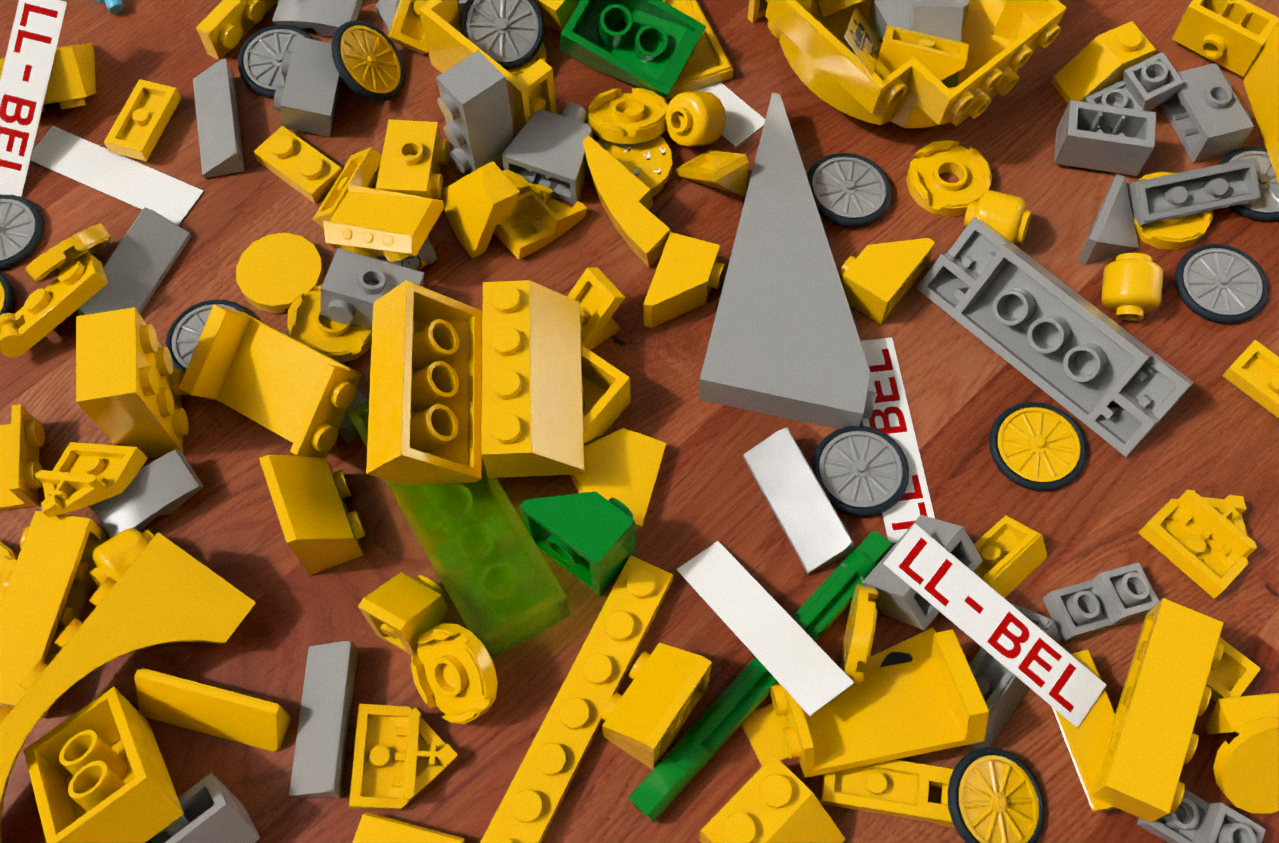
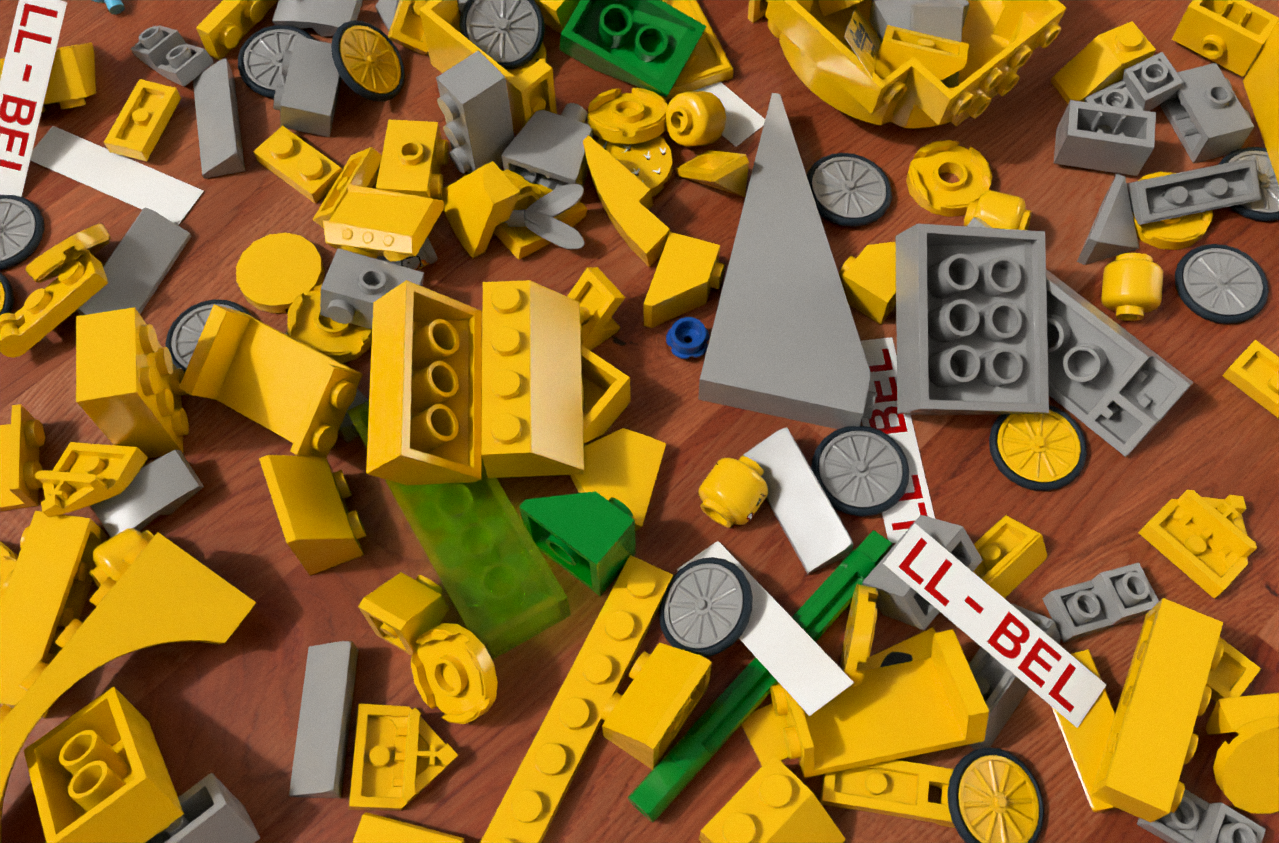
yellow slope [134,668,291,752] -> none
none -> light grey slope [130,25,214,87]
none -> light grey piece [503,184,585,249]
none -> light grey wheel [659,557,753,657]
none -> blue plate [666,317,710,359]
none -> yellow head [698,456,768,528]
none -> light grey slope [895,223,1049,415]

